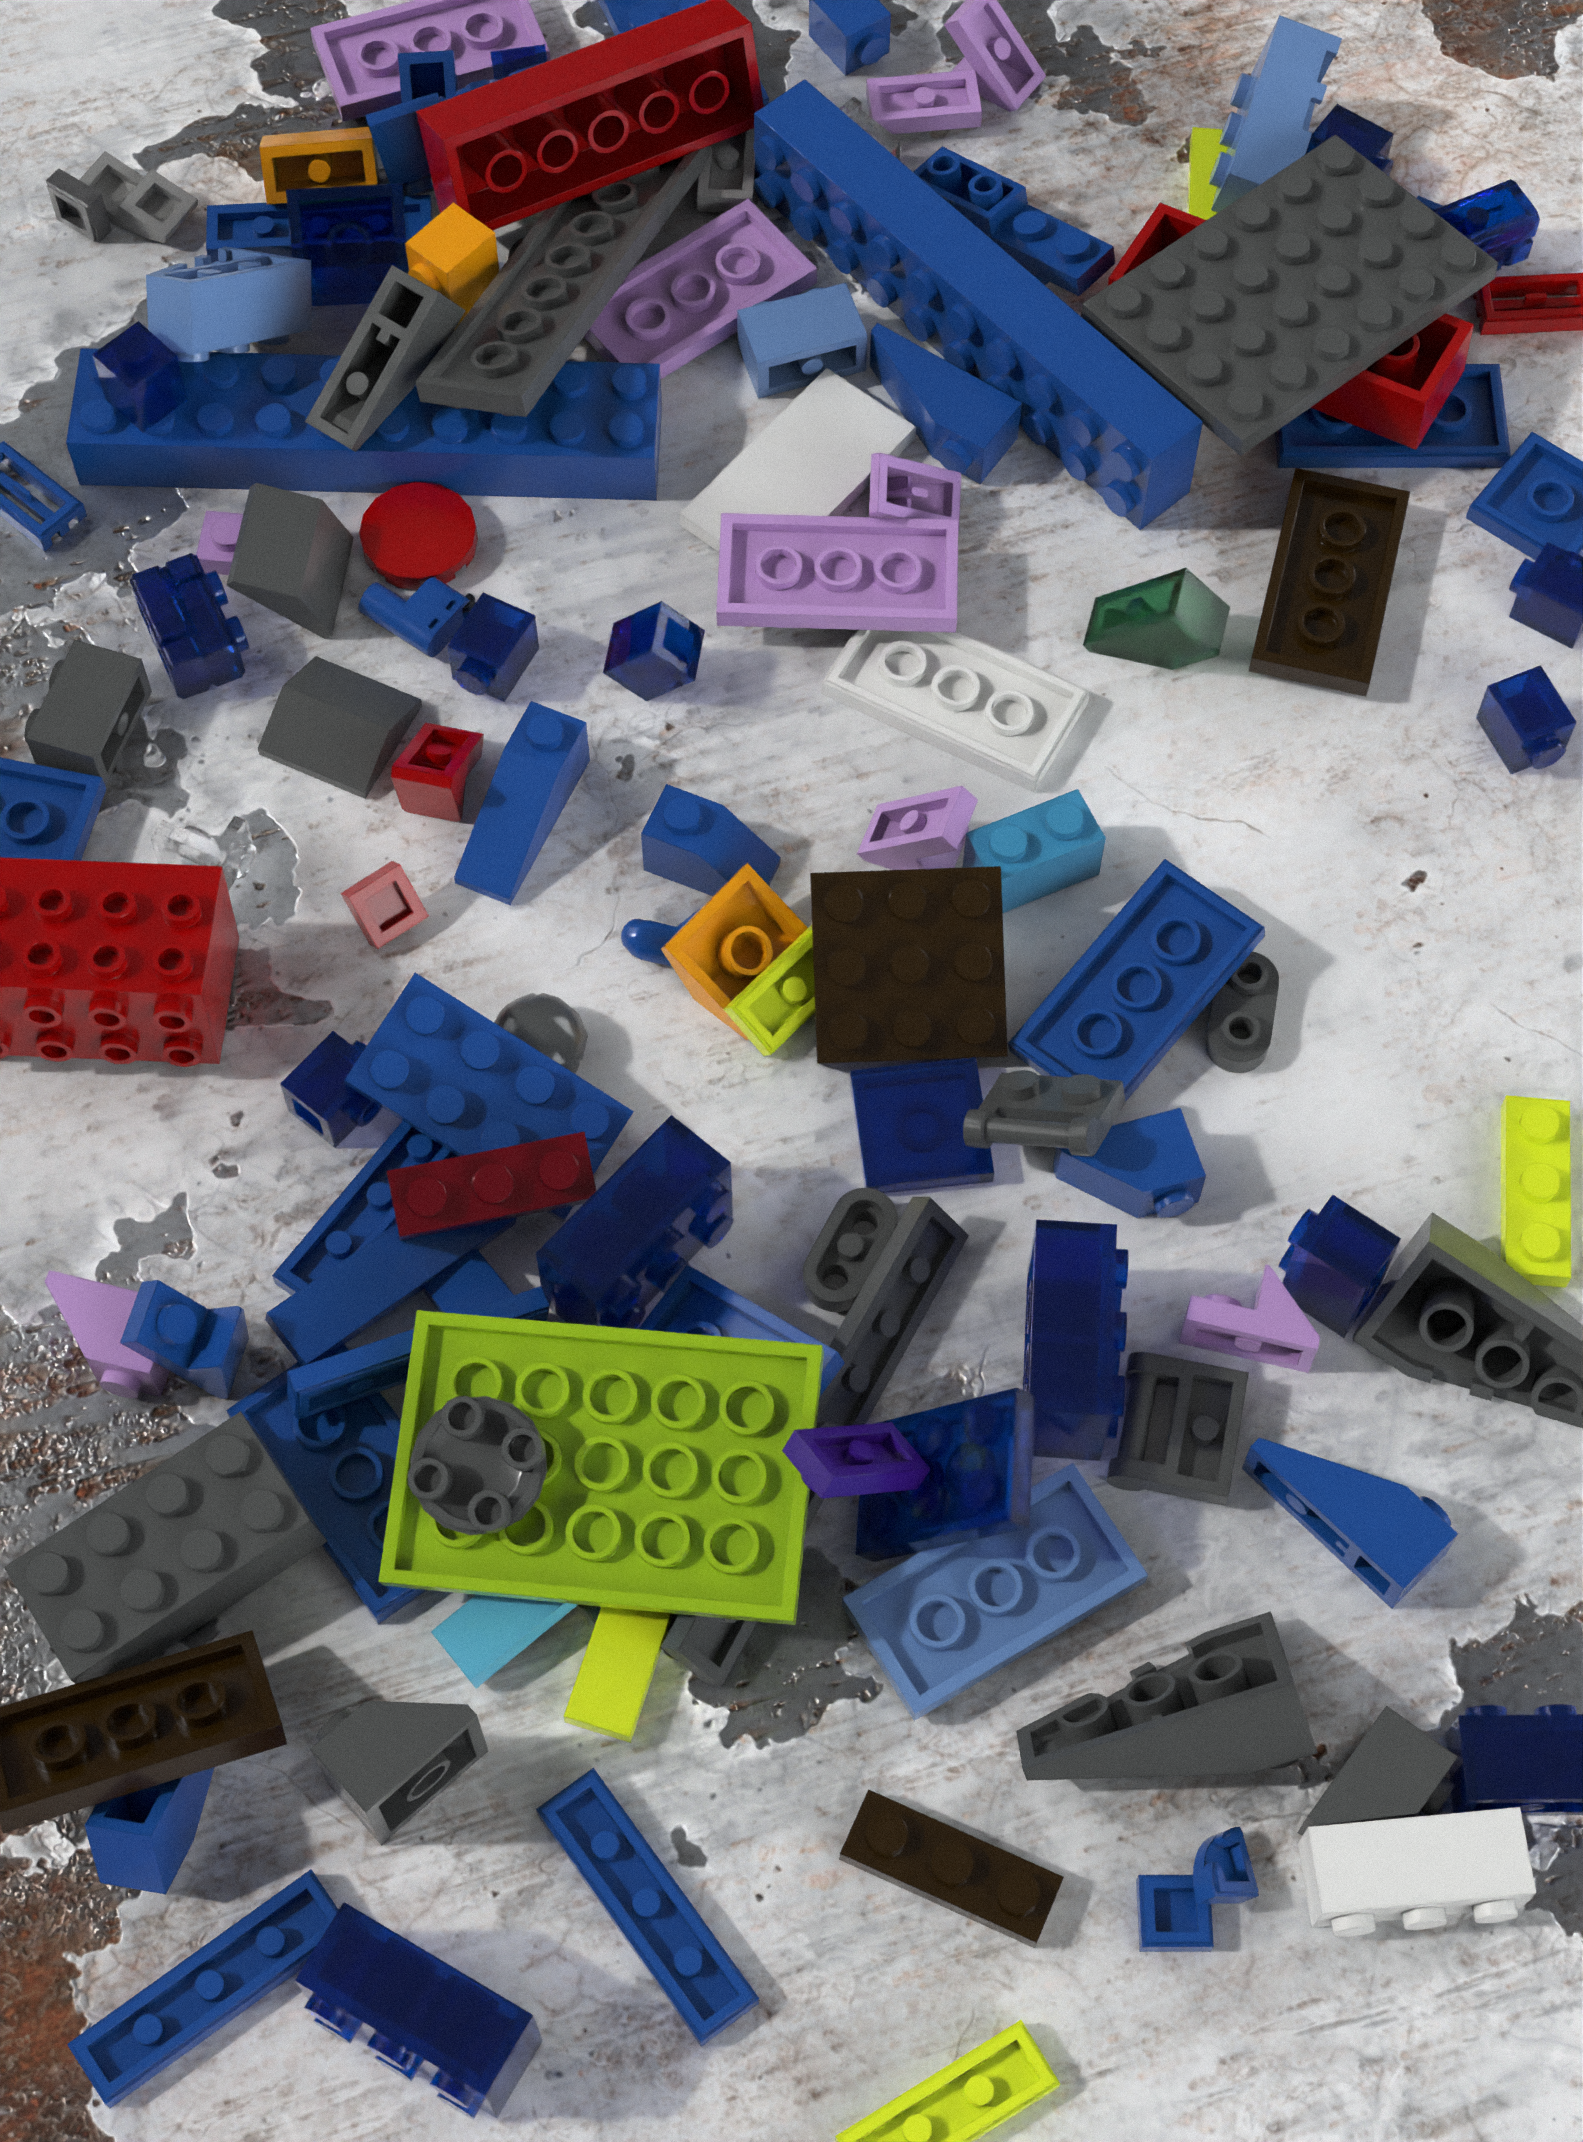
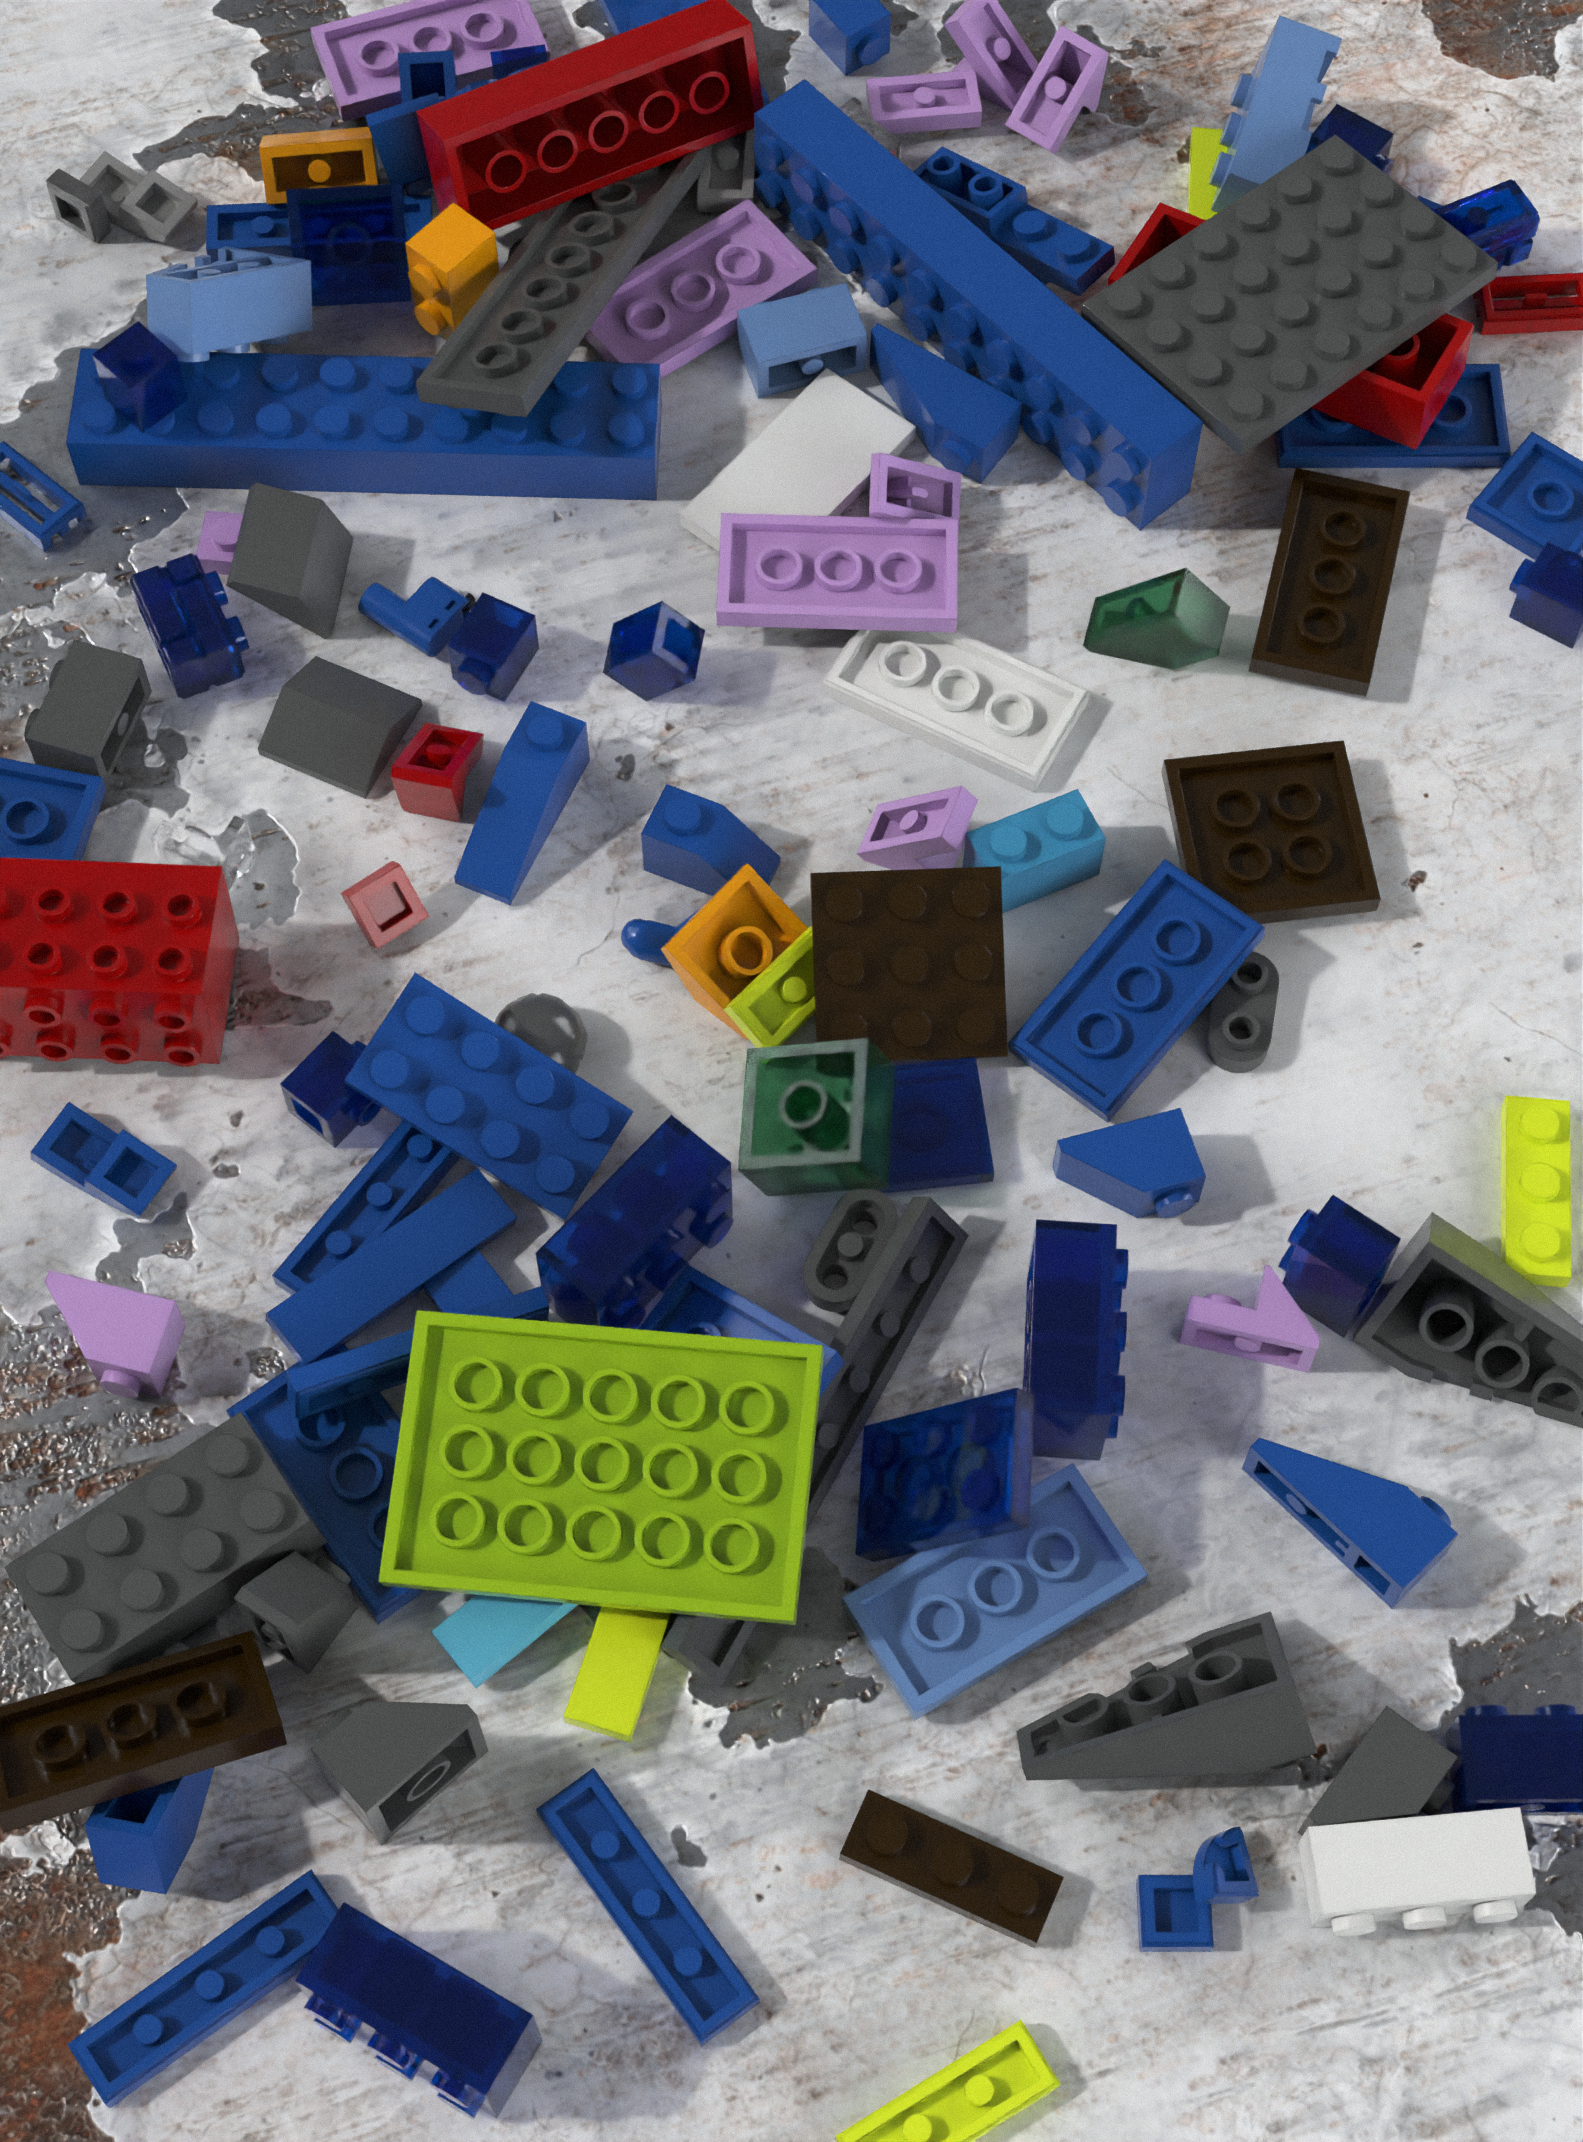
blue slope [120,1280,249,1399] -> none
dark grey slope [305,265,465,452] -> none
red tile [359,482,478,590] -> none
dark red brick [387,1132,598,1241] -> none
dark grey dish [407,1396,547,1535] -> none
dark purple plate [782,1422,931,1499] -> none
dark grey plate [963,1070,1126,1157] -> none
dark grey plate [1106,1352,1249,1506] -> none
clear blue brick [1476,665,1577,774] -> none
none -> blue slope [31,1102,177,1219]
none -> dark grey slope [234,1551,358,1675]
none -> clear green brick [738,1038,895,1196]
none -> lavender slope [1005,25,1109,155]
none -> dark brown plate [1161,740,1381,924]

